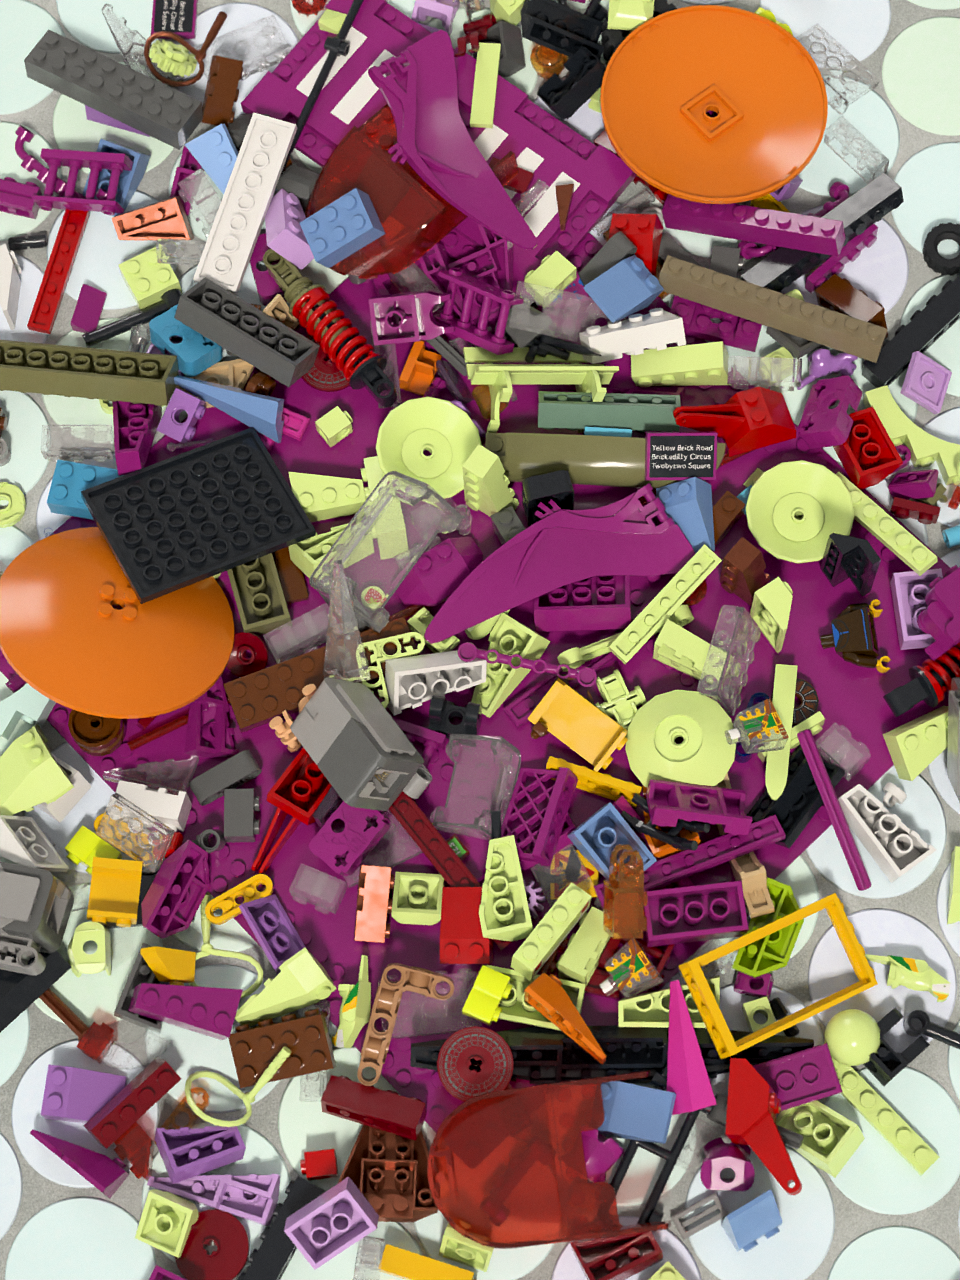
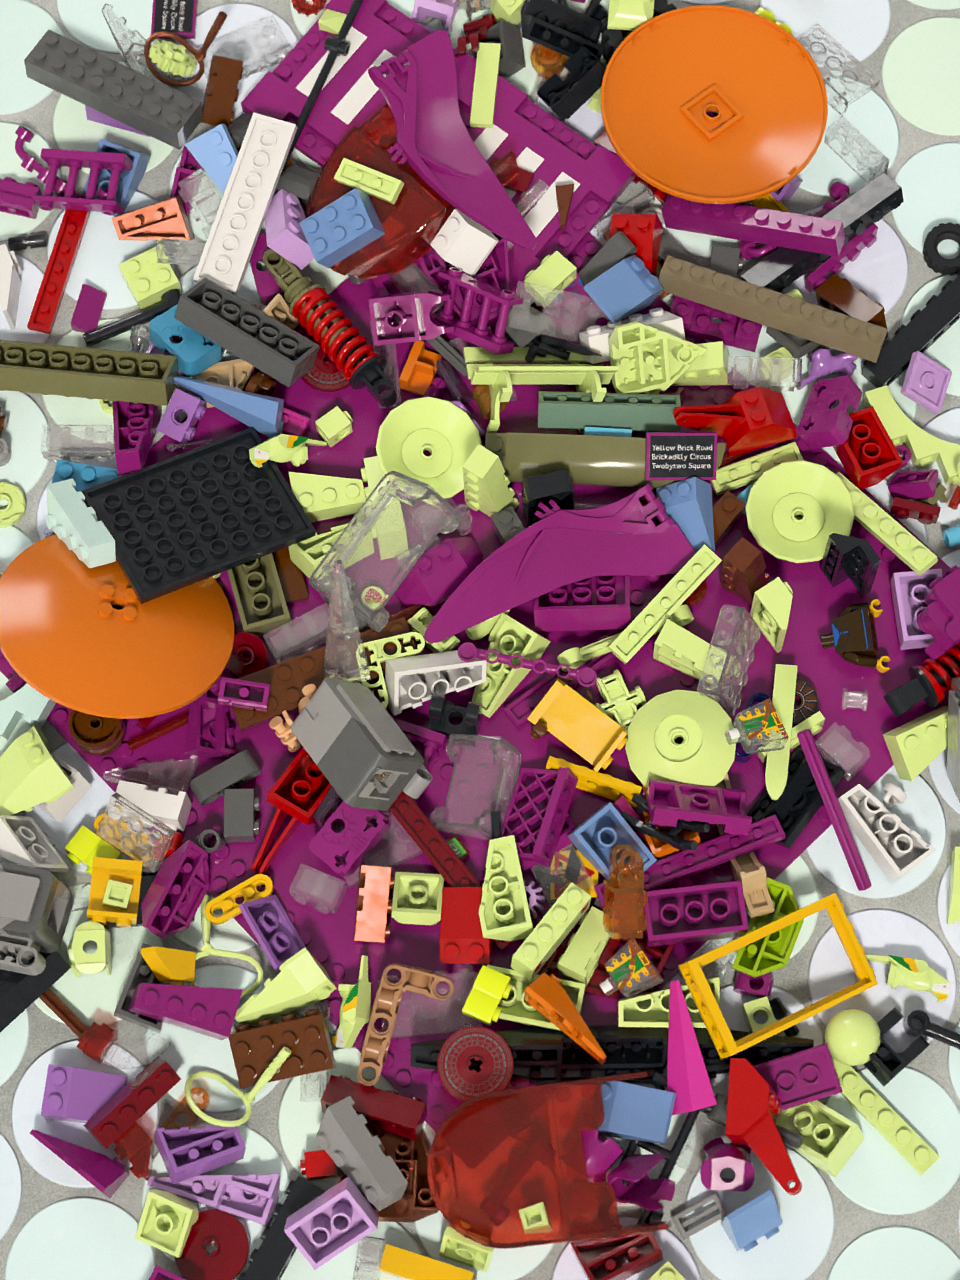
none -> light aqua wedge [45,478,116,569]
none -> yellowish green tile [102,879,133,911]
none -> magenta brick [218,677,271,712]
none -> yellowish green animal [249,434,327,468]
none -> light grey wedge [315,1096,408,1211]
none -> yellowish green plate [334,158,404,204]
none -> white slope [430,209,499,276]
none -> yellowish green slope [519,1202,553,1234]
none -> magenta piece [607,1153,675,1211]
none -> yellowish green wedge [608,321,707,395]
none -> yellowish green tile [710,442,803,496]
none -> clear bush [841,688,868,711]

